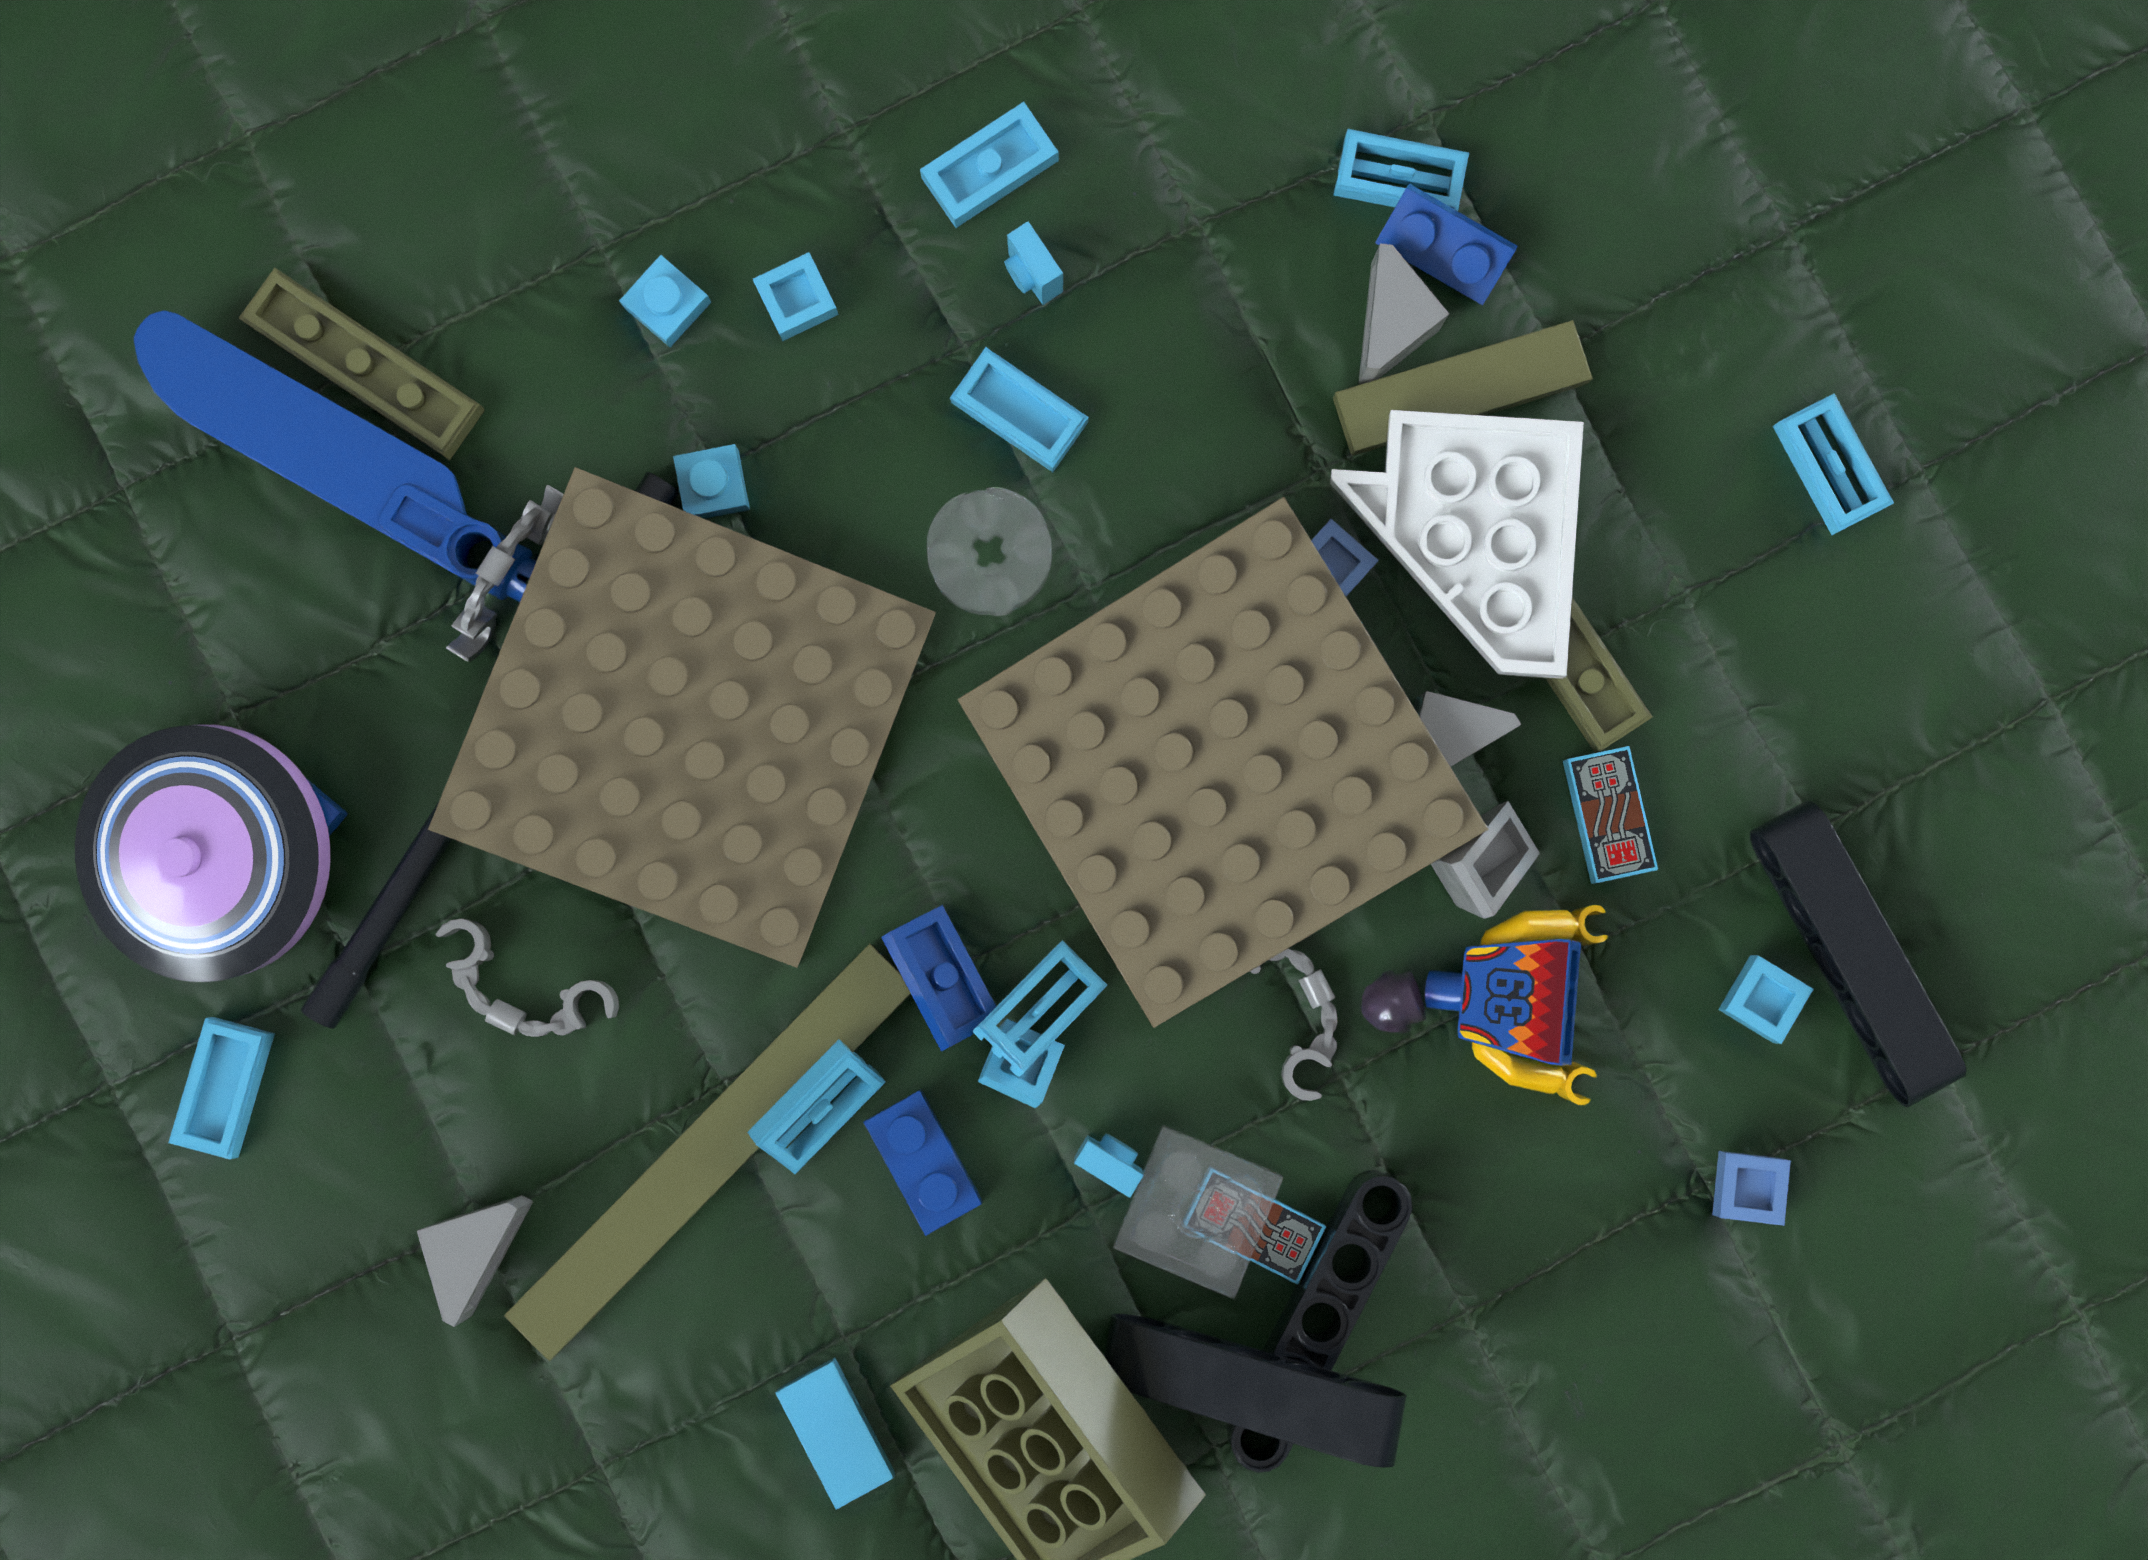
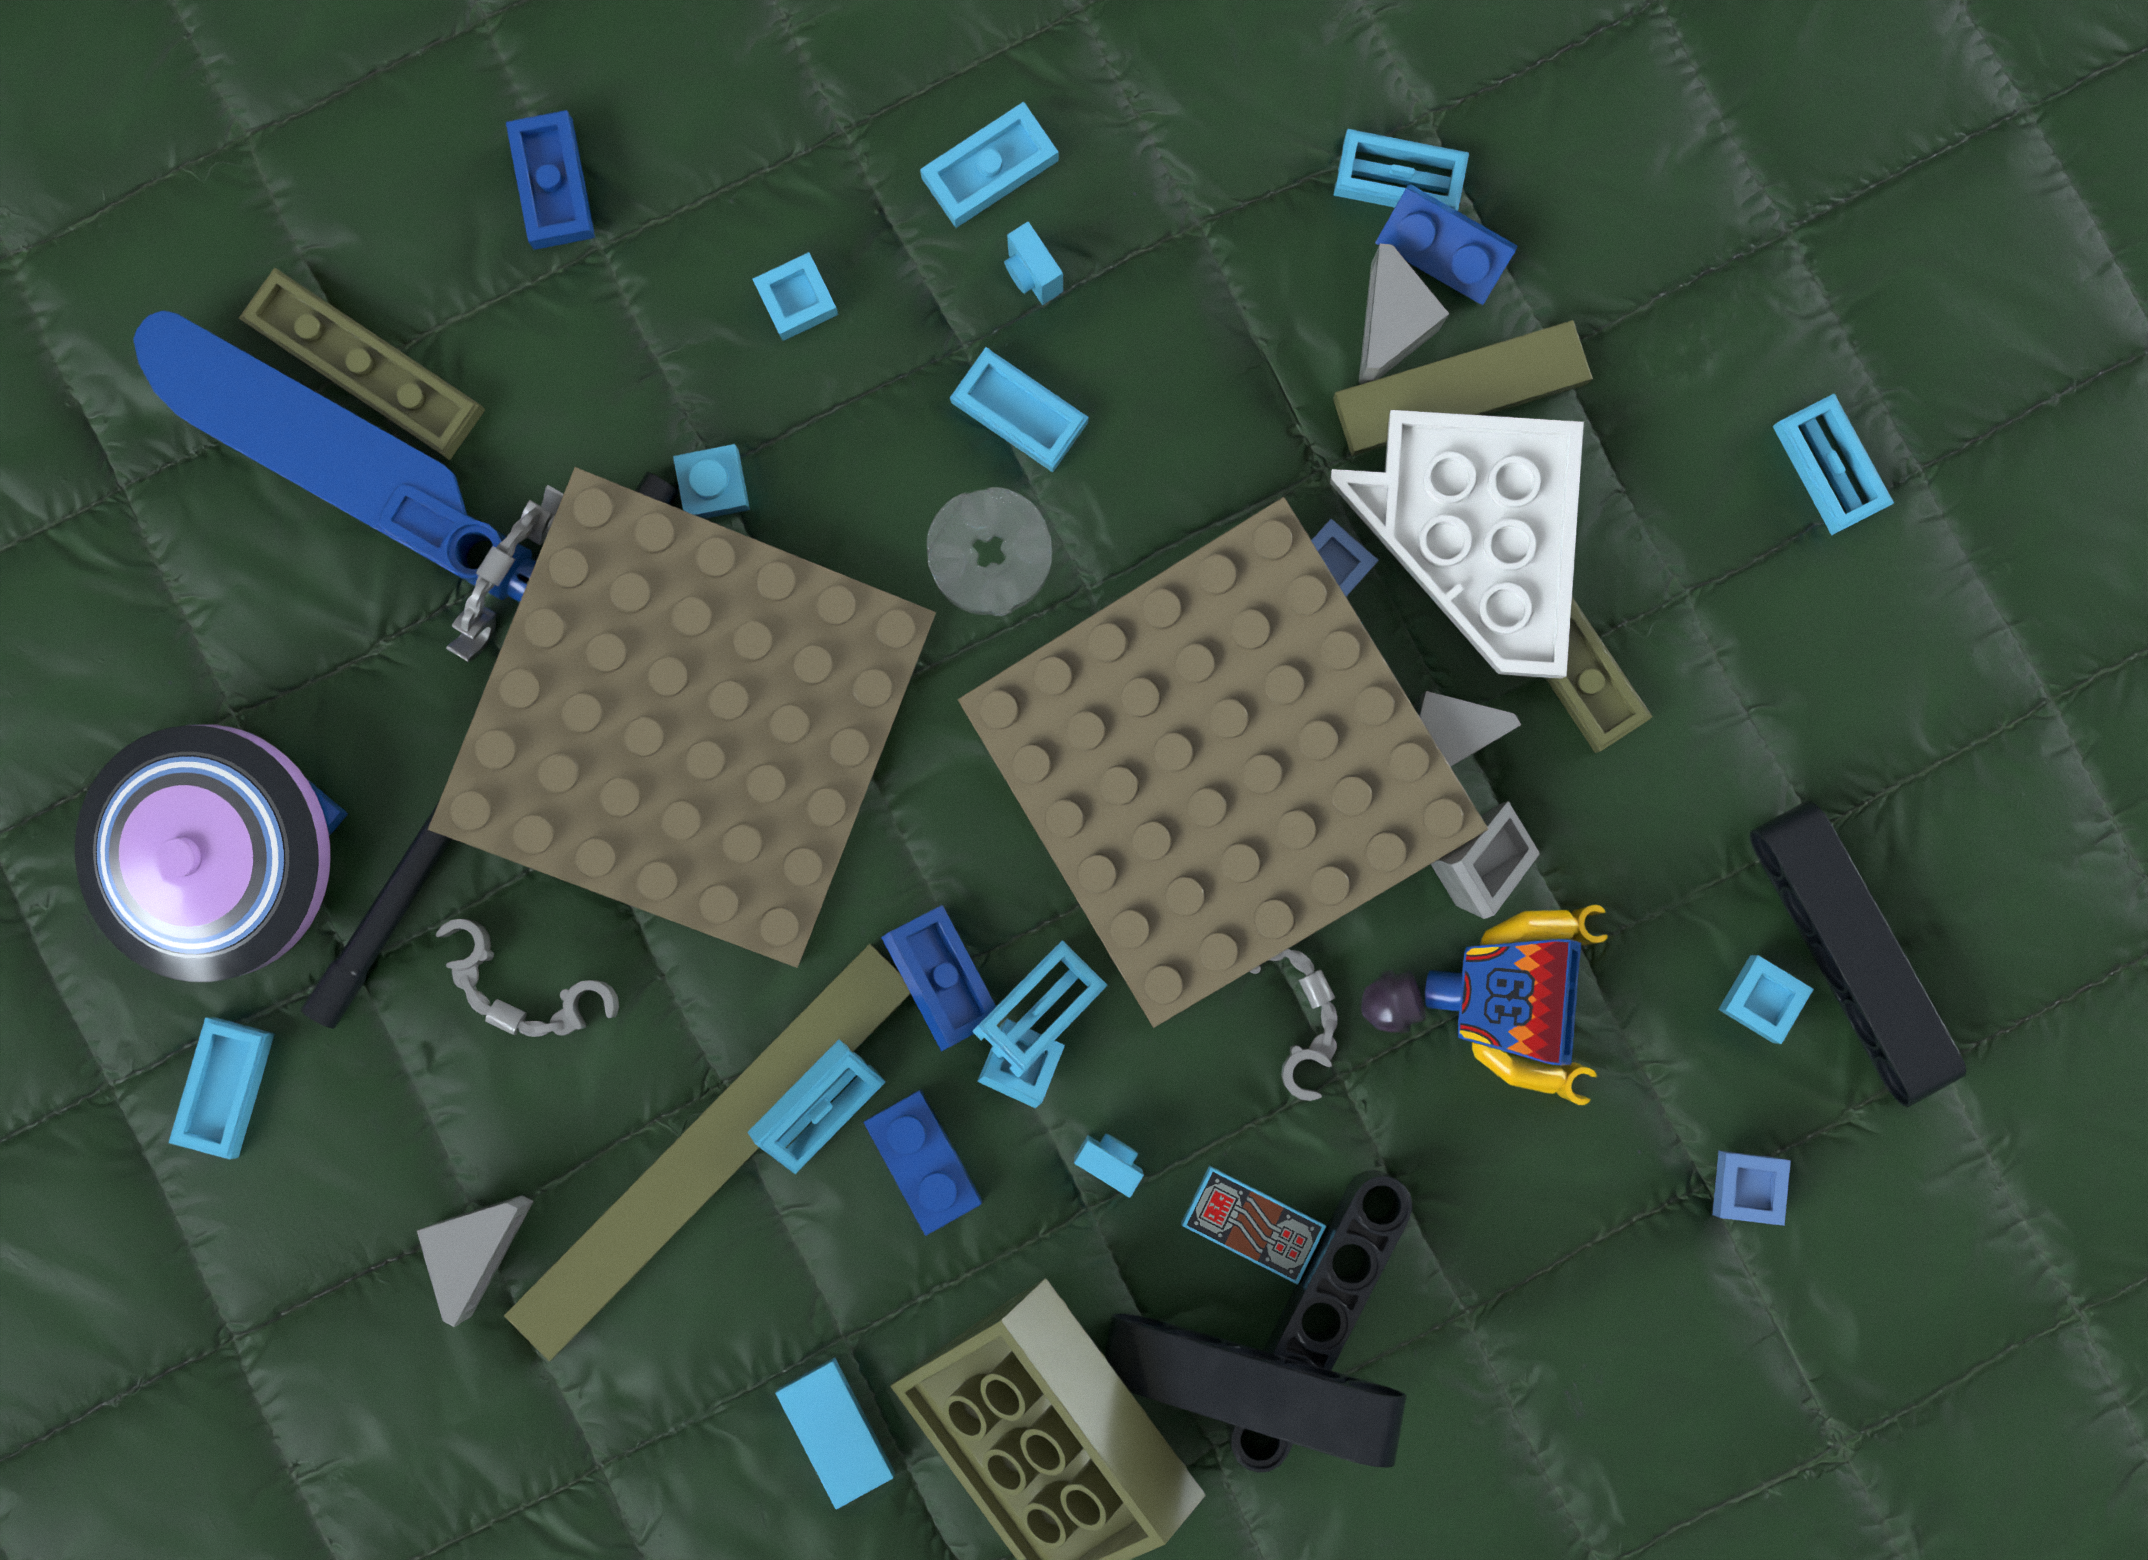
medium azure plate [619,255,711,347] -> none
clear plate [1113,1125,1284,1299] -> none
tile [1563,746,1658,884] -> none
none -> blue plate [506,110,595,250]

